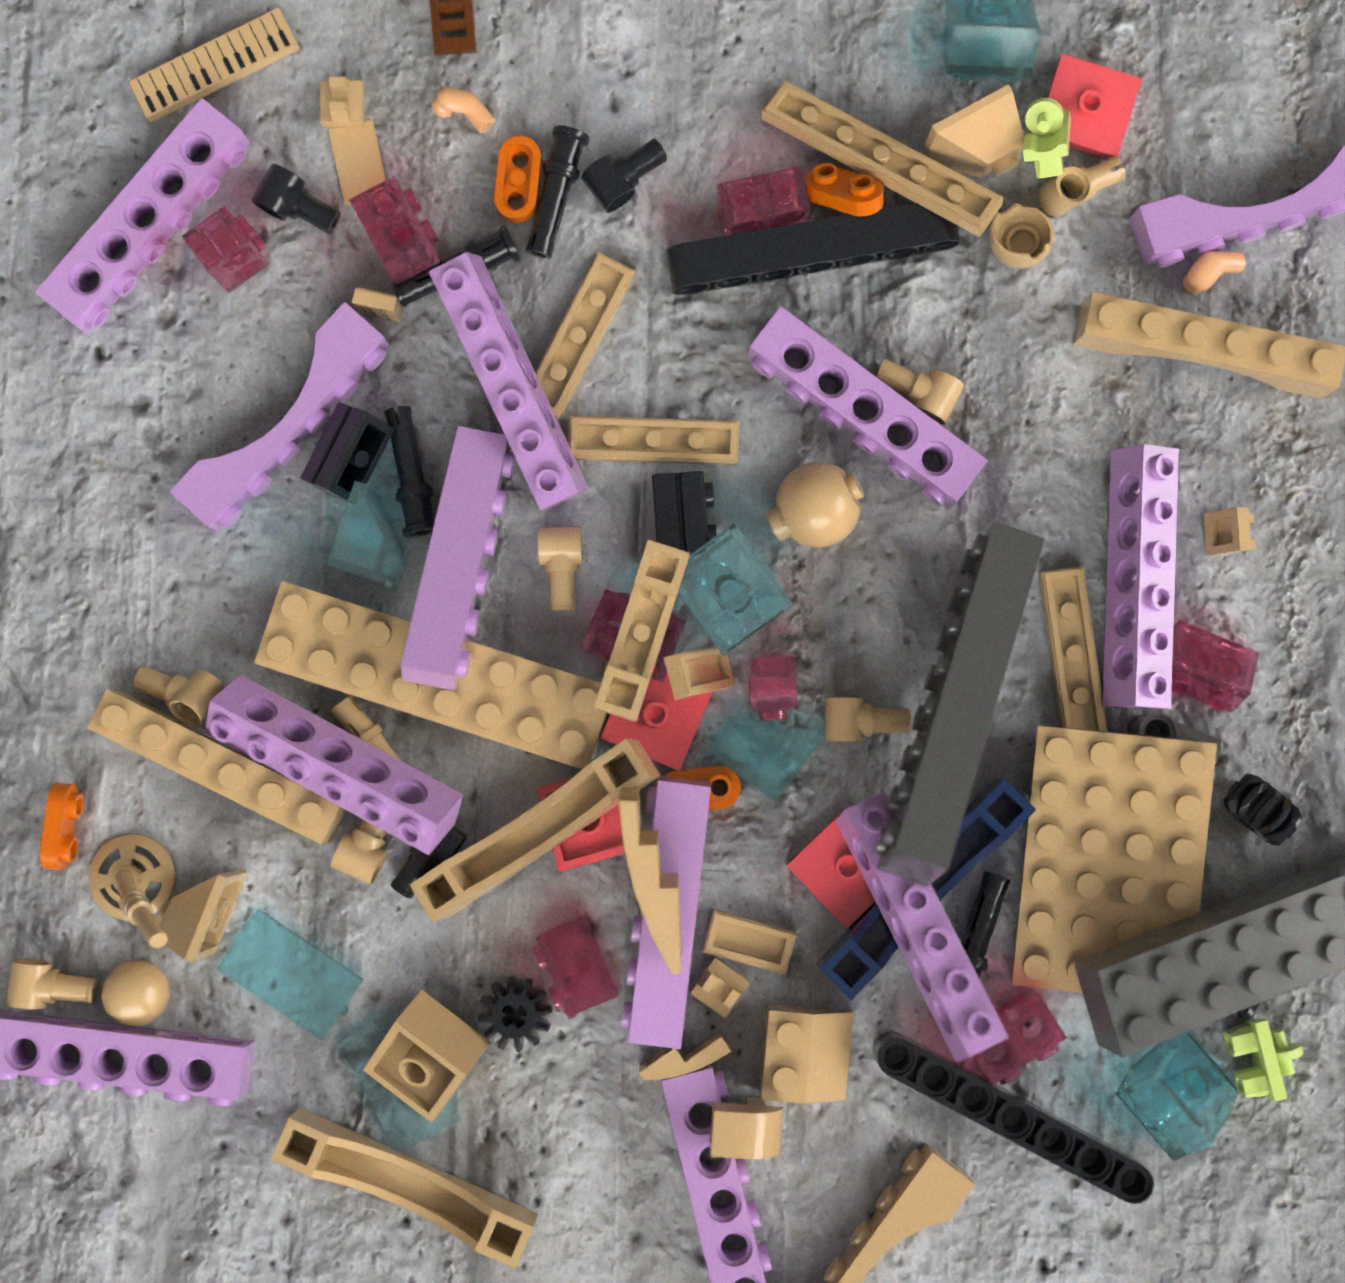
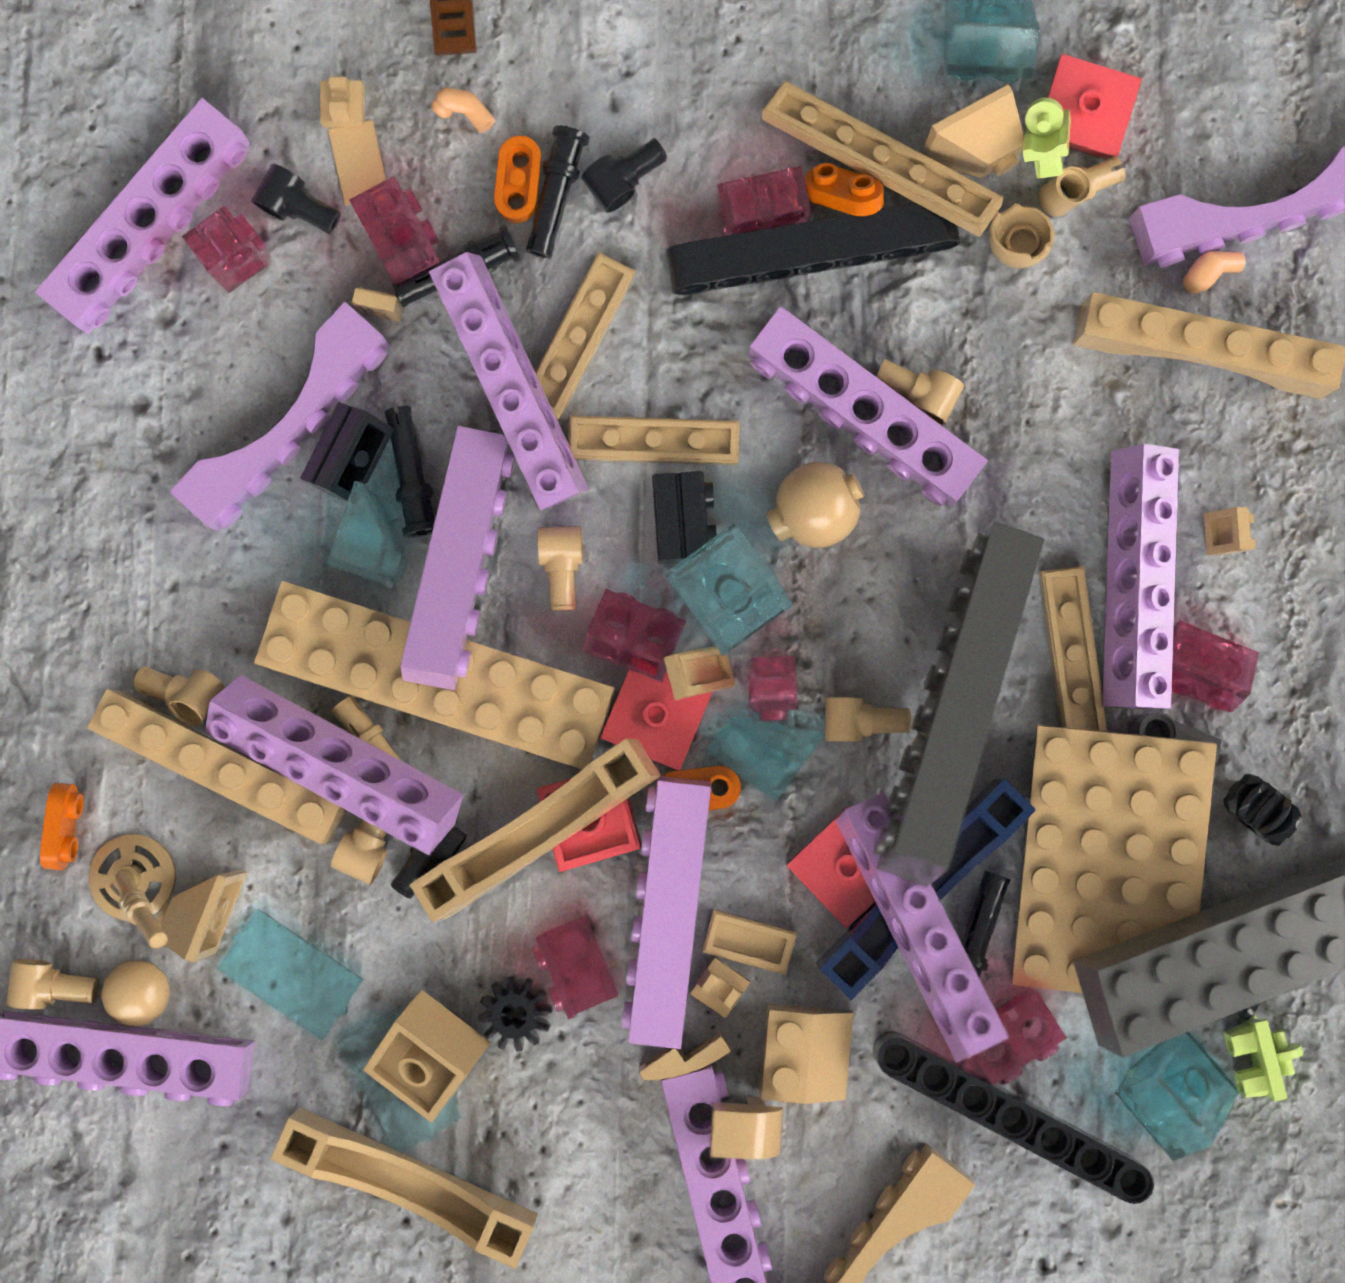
tan tile [128,7,300,123] -> none
tan slope [593,540,690,722] -> none
tan slope [619,788,682,974] -> none

